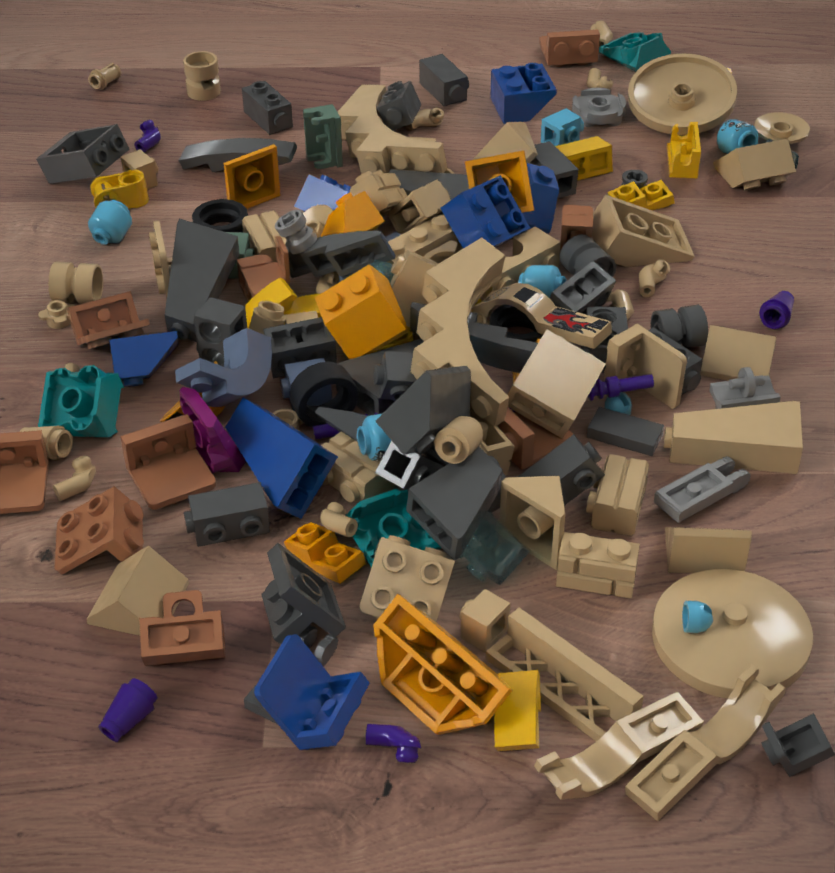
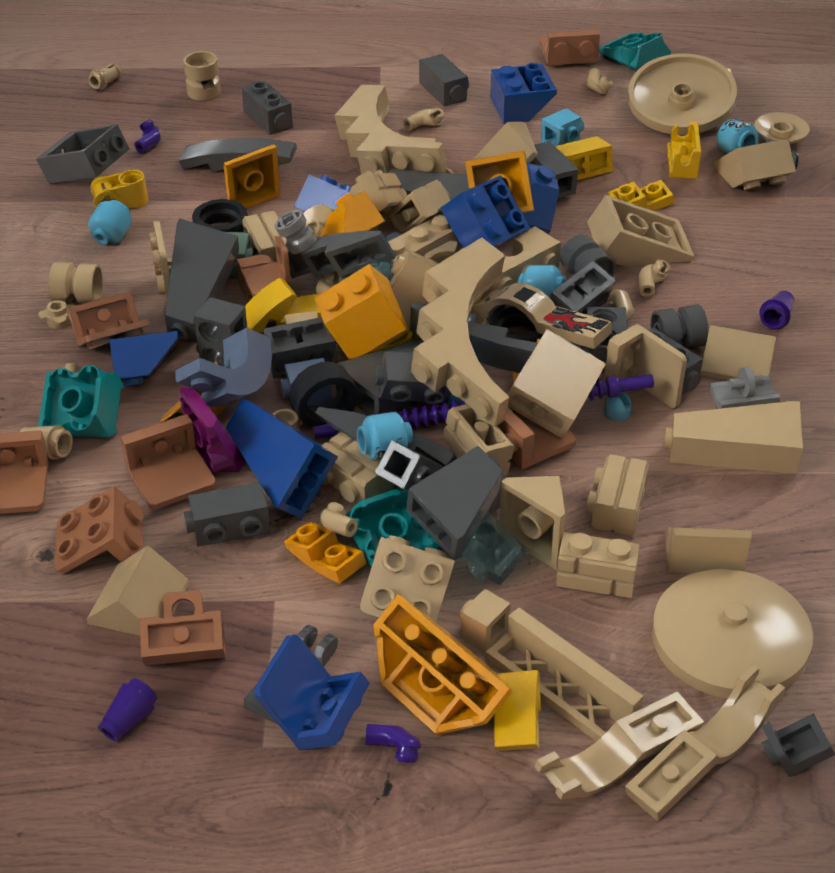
tan arm [53,456,96,501] -> none
tan plate [120,149,158,190] -> none
tan brick [249,301,286,335] -> none
dark grey bracket [261,543,346,644] -> none
sand green hinge [303,104,343,169] -> none
dark grey slope [376,366,471,455] -> none
dark grey brick [377,81,422,131] -> none
tan brick [434,416,483,464] -> none
dark grey brick [518,434,605,507] -> none
nougat slope [560,205,593,250] -> none
light grey plate [572,88,626,127] -> none
dark grey tile [587,407,664,456] -> none
tan arm [590,21,613,47] -> none
dark grey bush [621,170,648,189] -> none
light grey hinge [654,456,751,523] -> none
medium azure hinge [682,601,713,633] -> none

